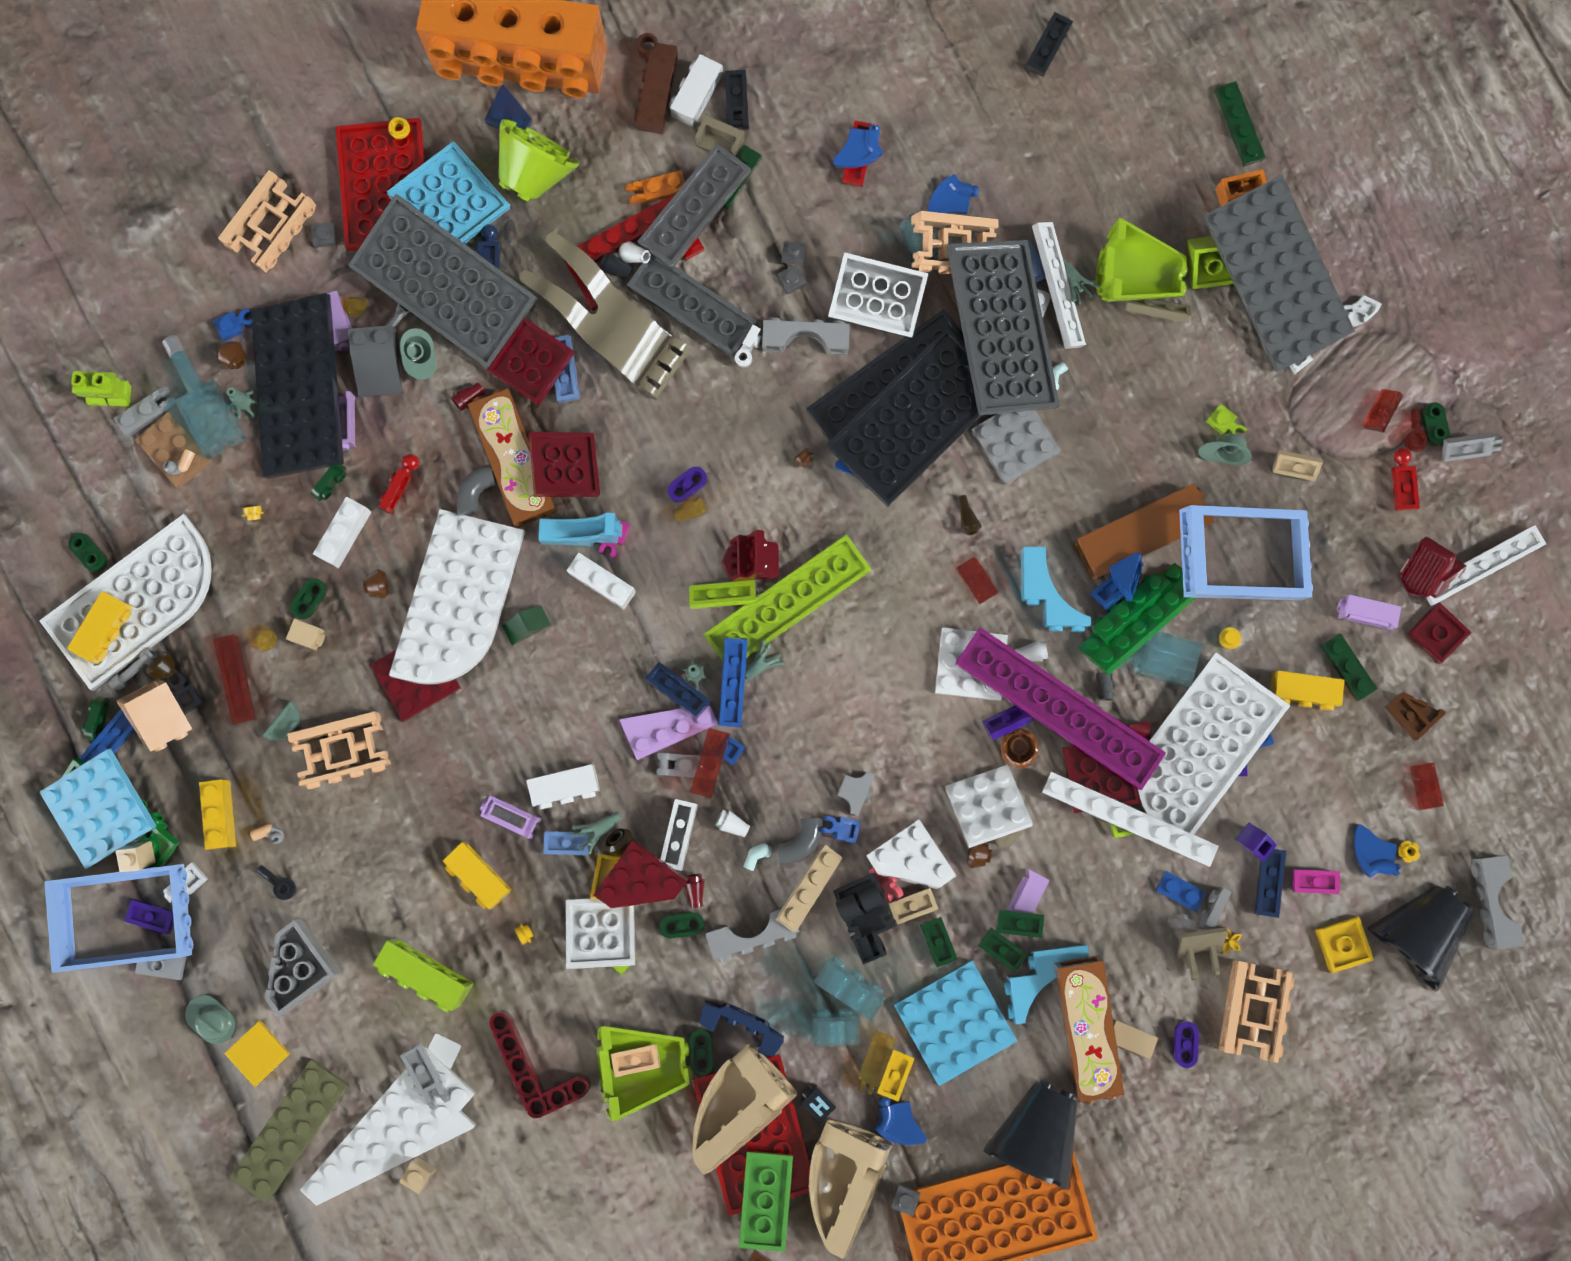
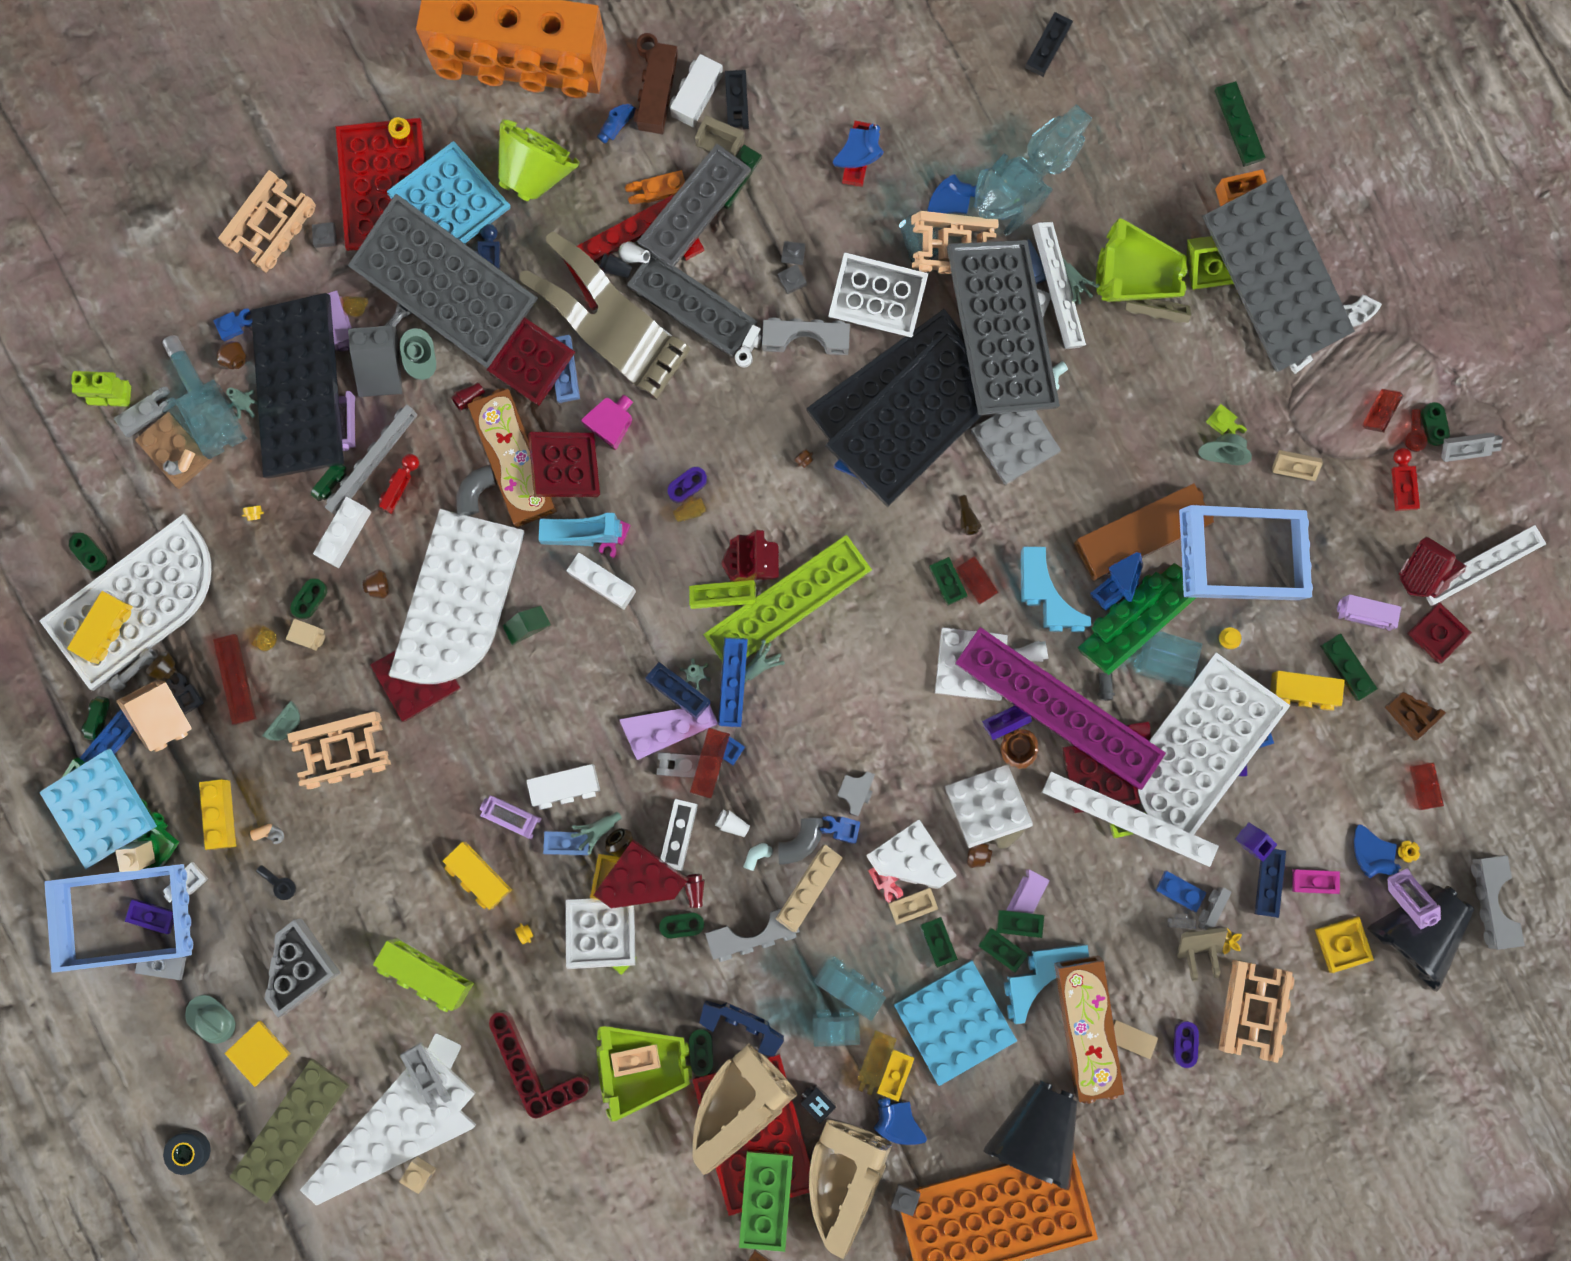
dark blue wing [484,85,532,130] -> none
black plate [833,873,898,965] -> none
none -> black wheel [163,1130,211,1175]
none -> light grey plate [325,404,417,515]
none -> dark pink torso [581,394,633,450]
none -> blue arm [597,104,637,143]
none -> dark green plate [929,557,968,606]
none -> clear light blue piece [973,104,1092,236]
none -> lavender window [1388,868,1441,929]

